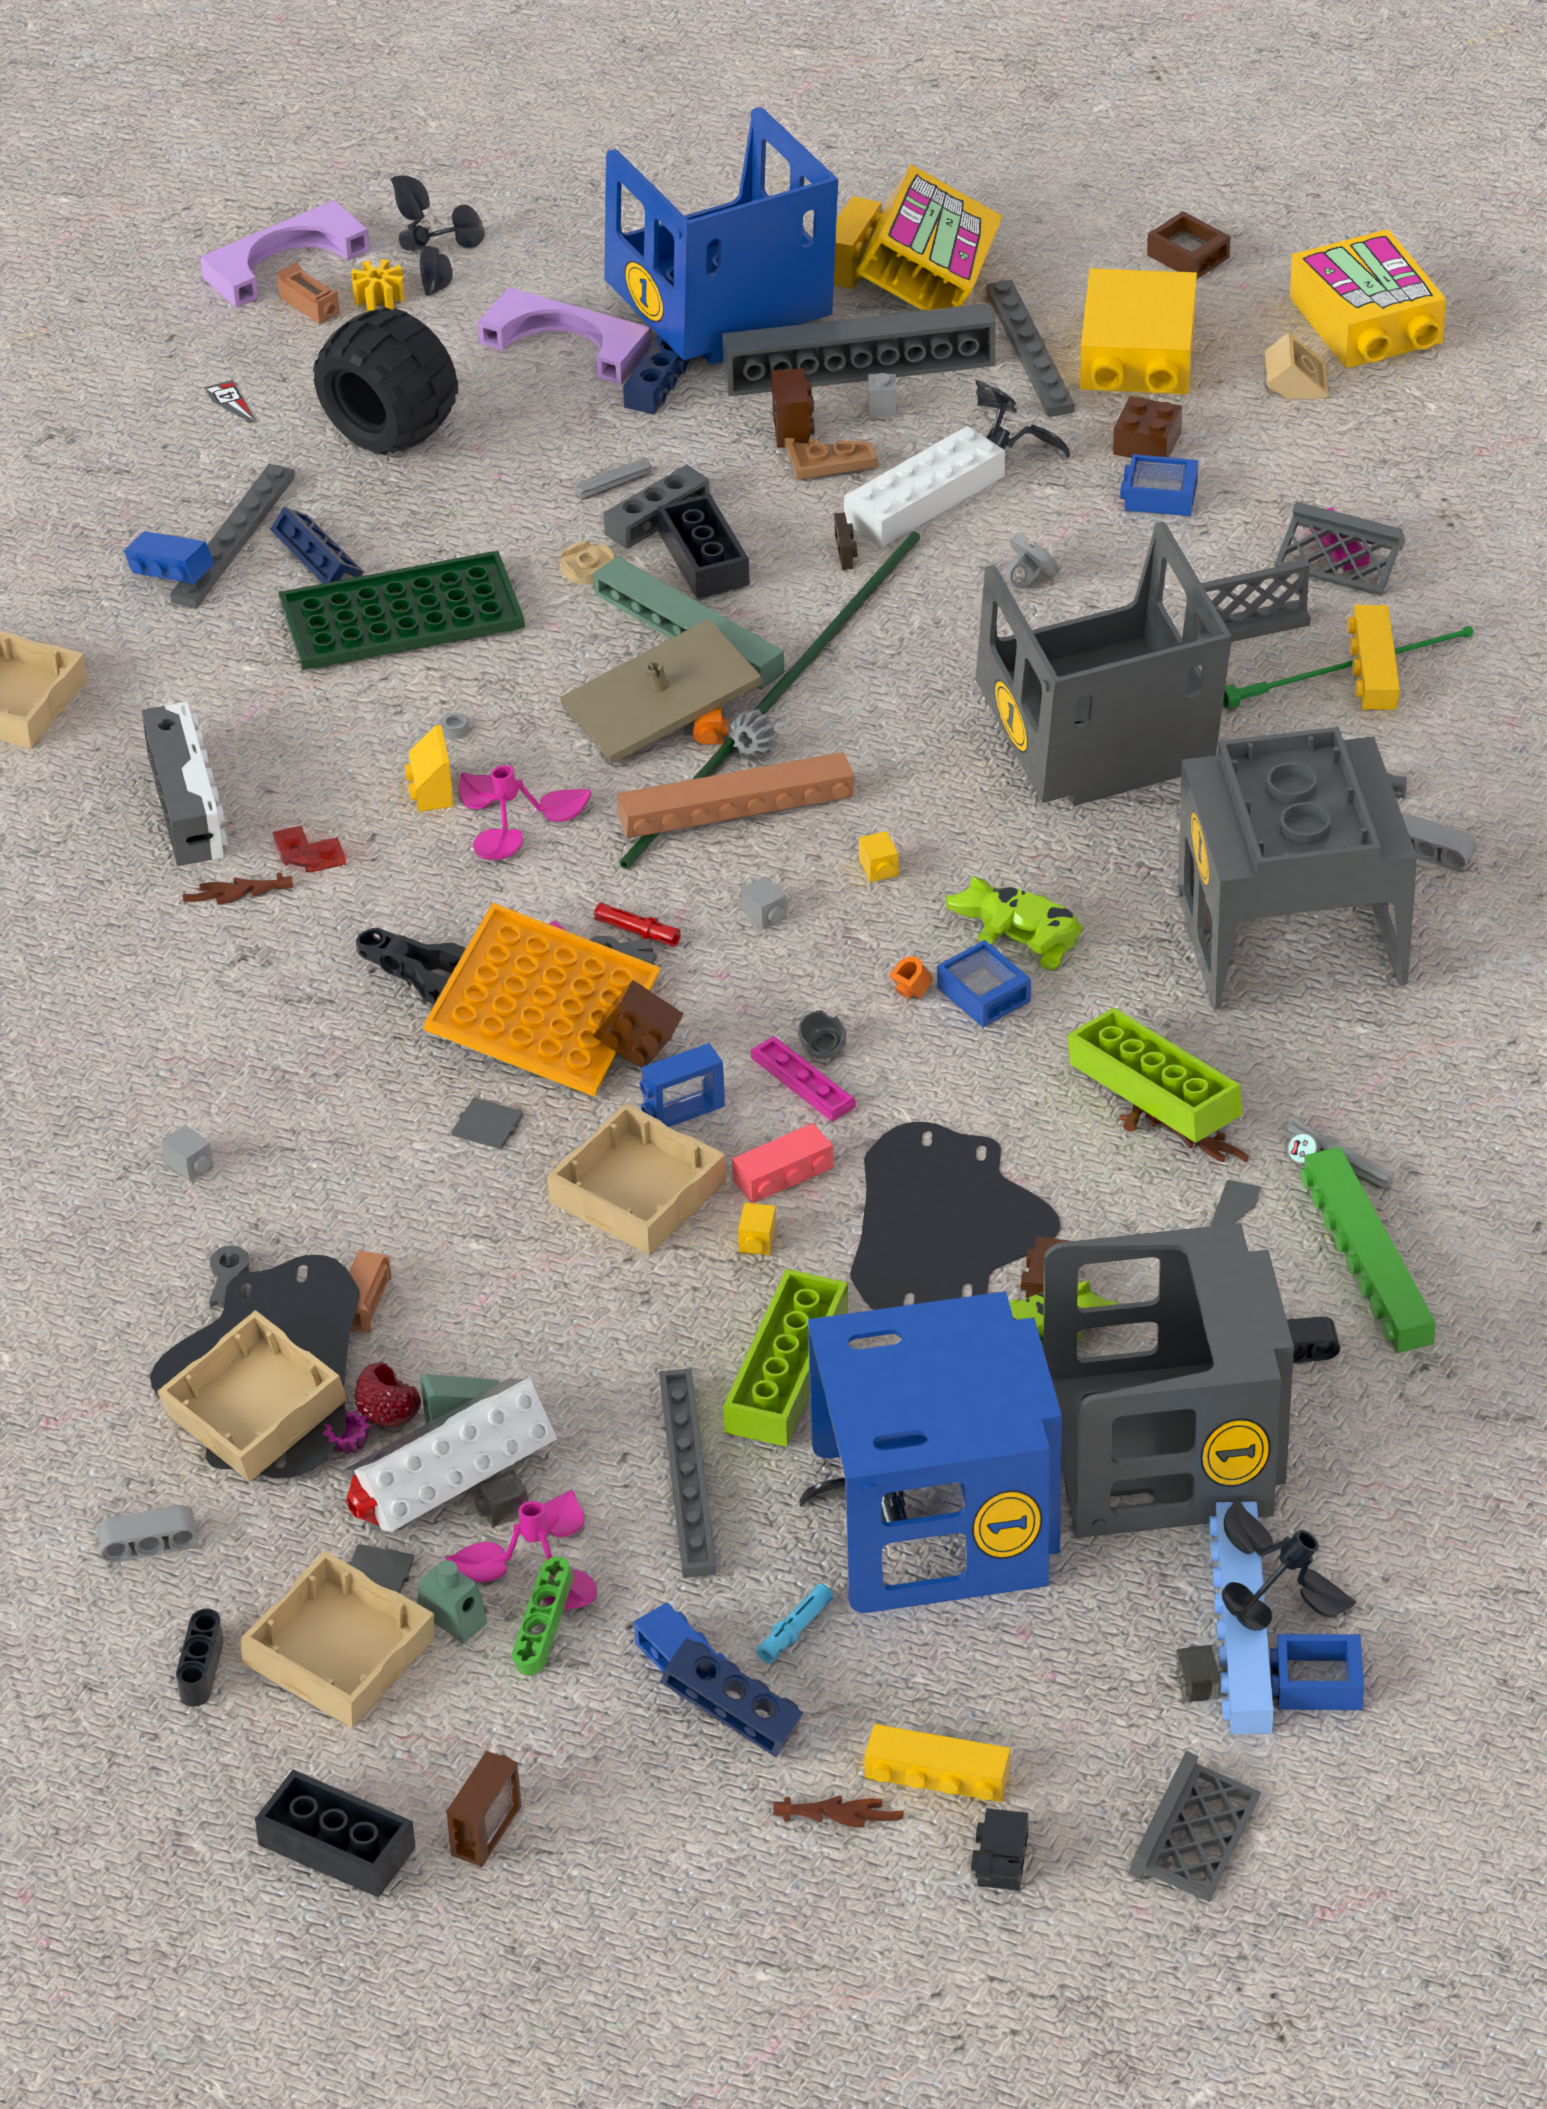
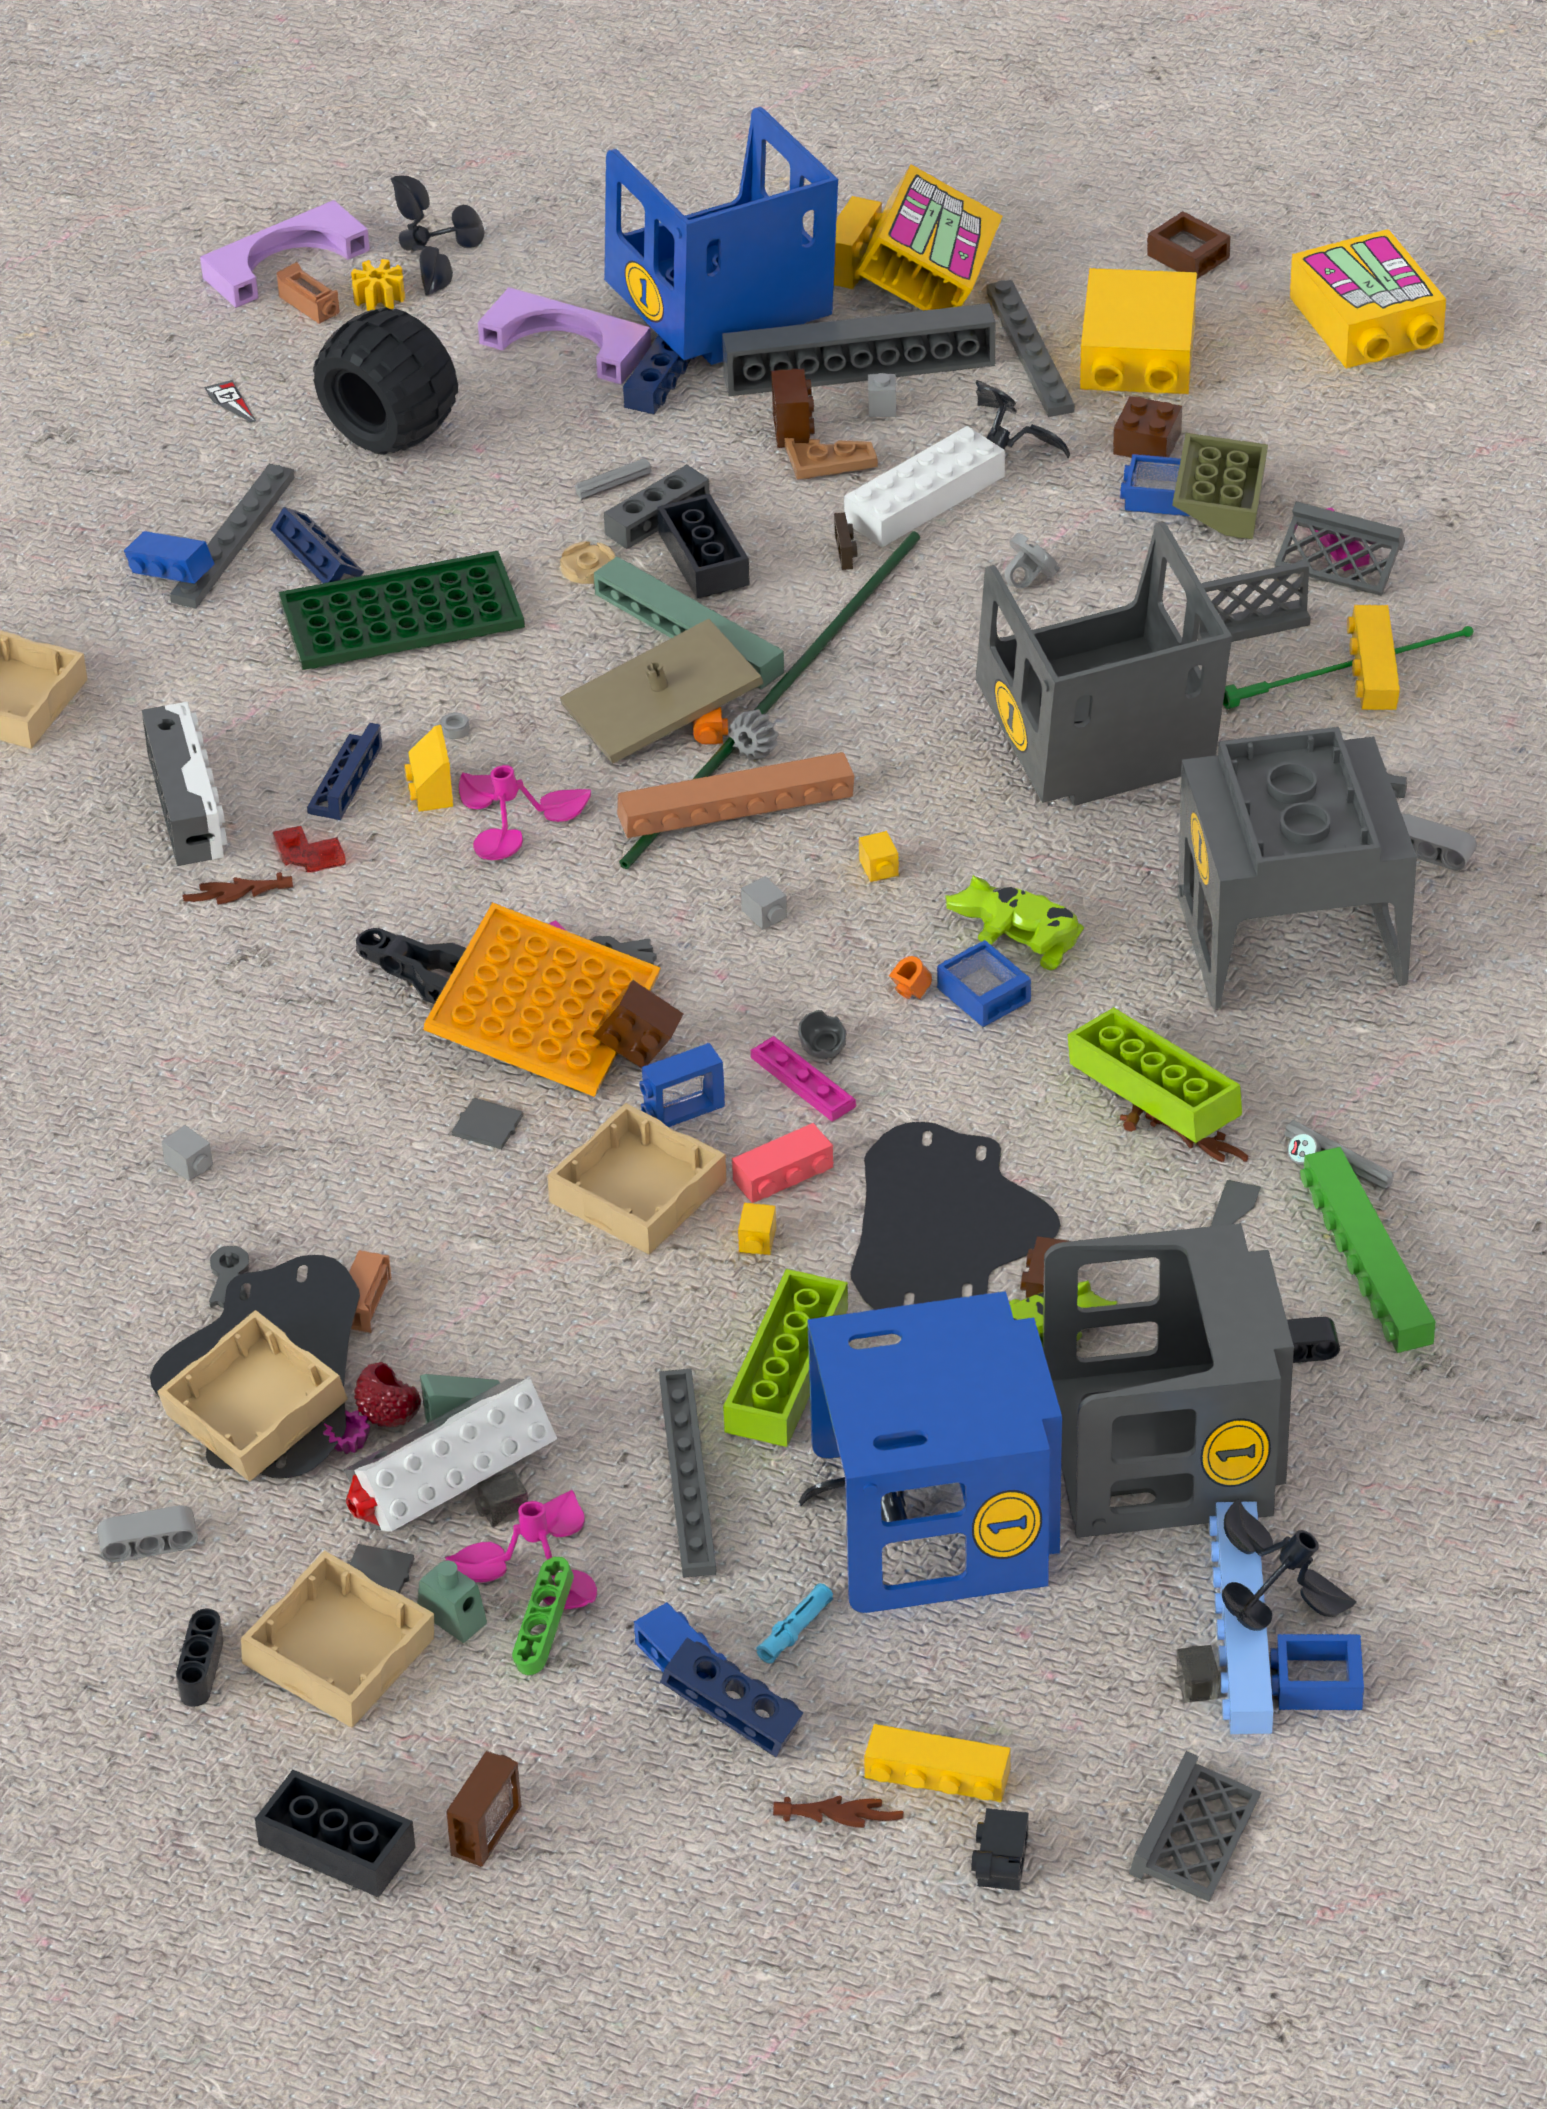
red pin [594,902,681,947] -> none
tan slope [1265,332,1329,399] -> none
none -> dark blue fence [307,722,382,820]
none -> olive slope [1172,433,1268,539]

